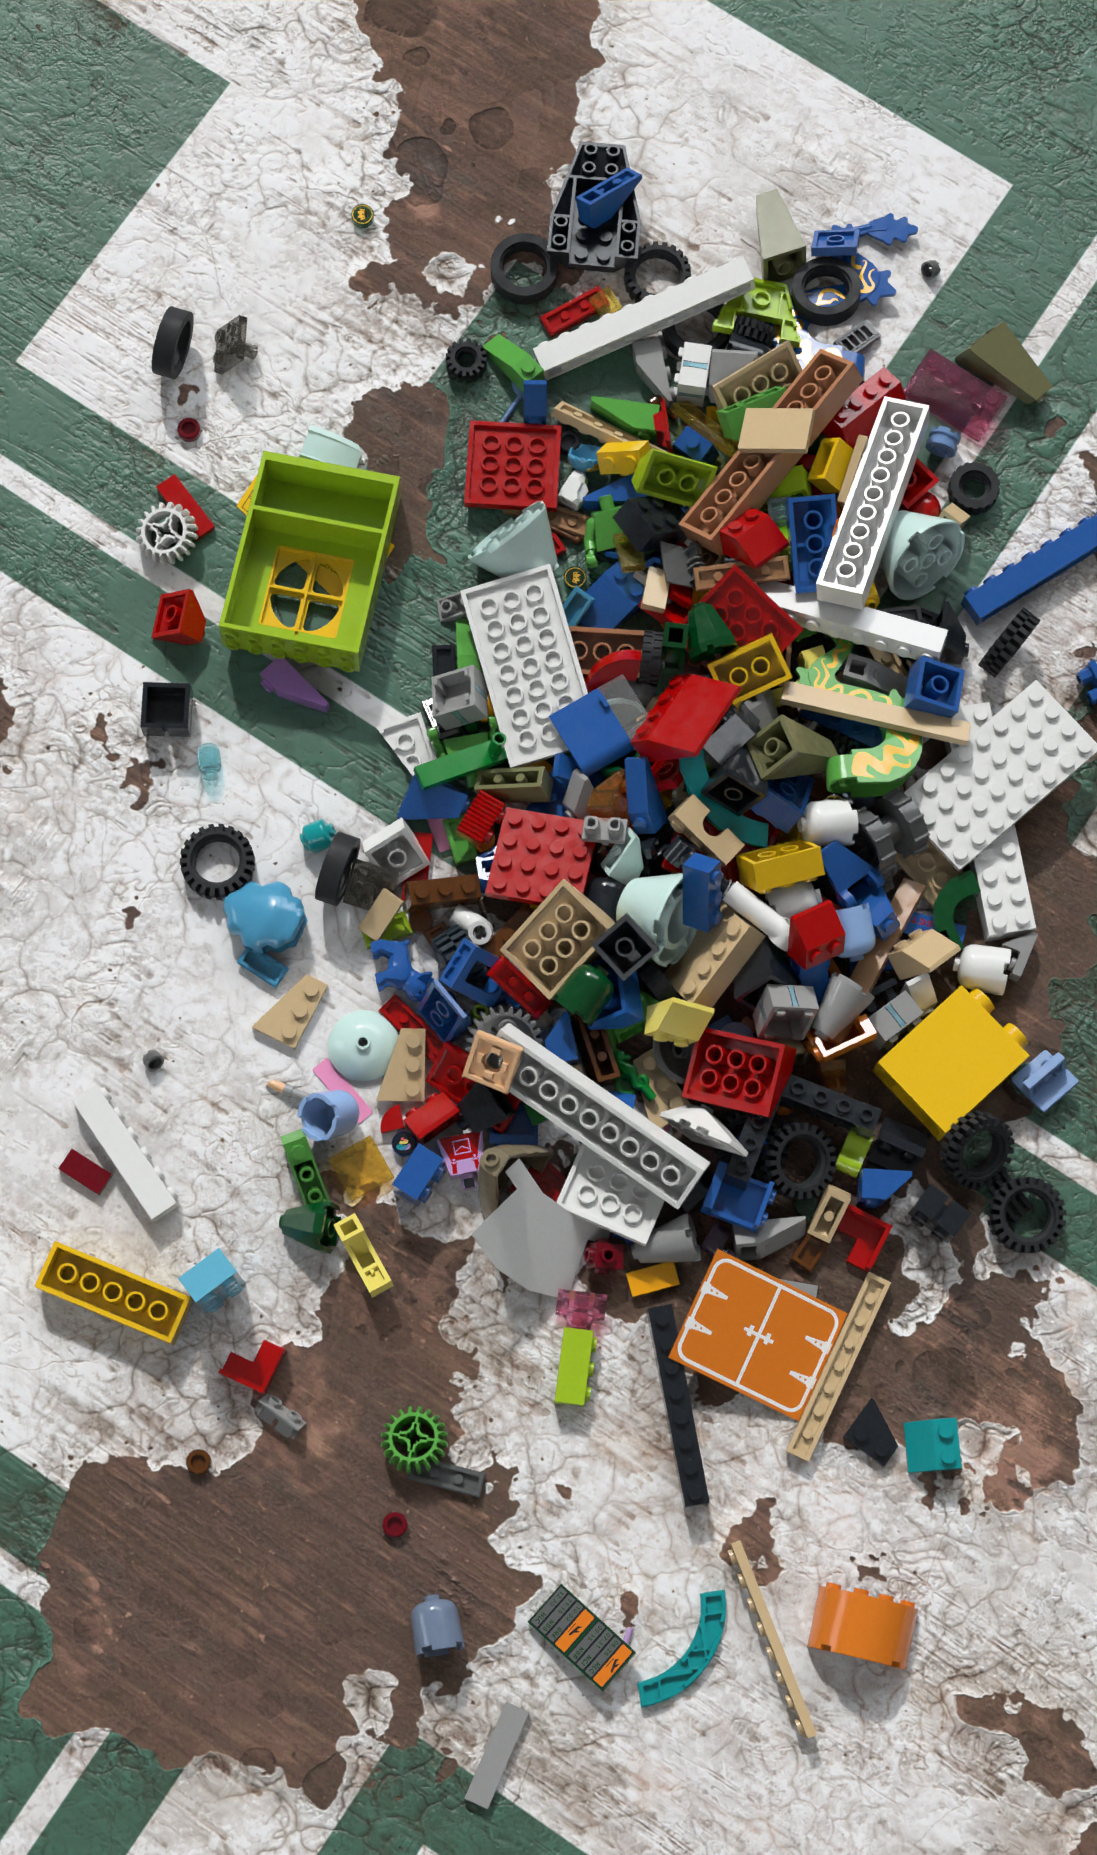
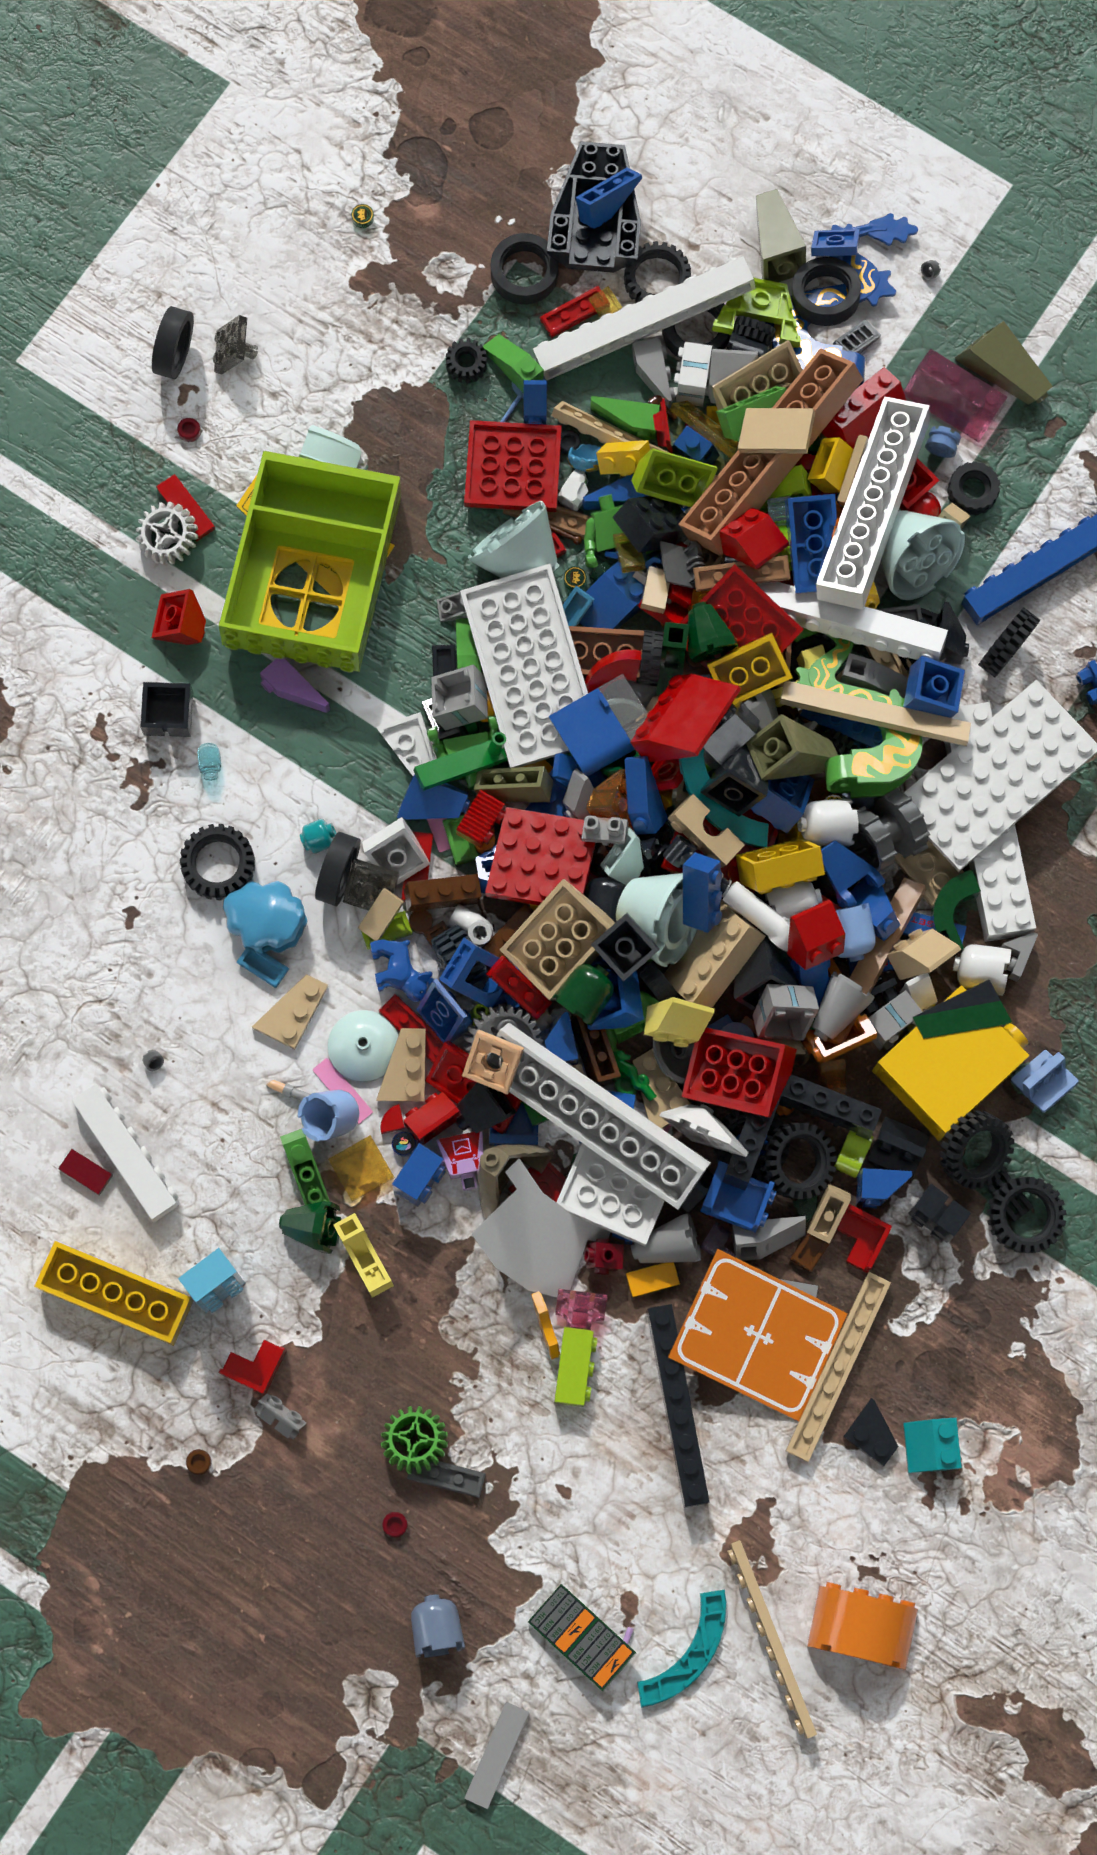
none -> light orange tile [531,1291,560,1360]
none -> dark green sticker [912,980,1012,1038]

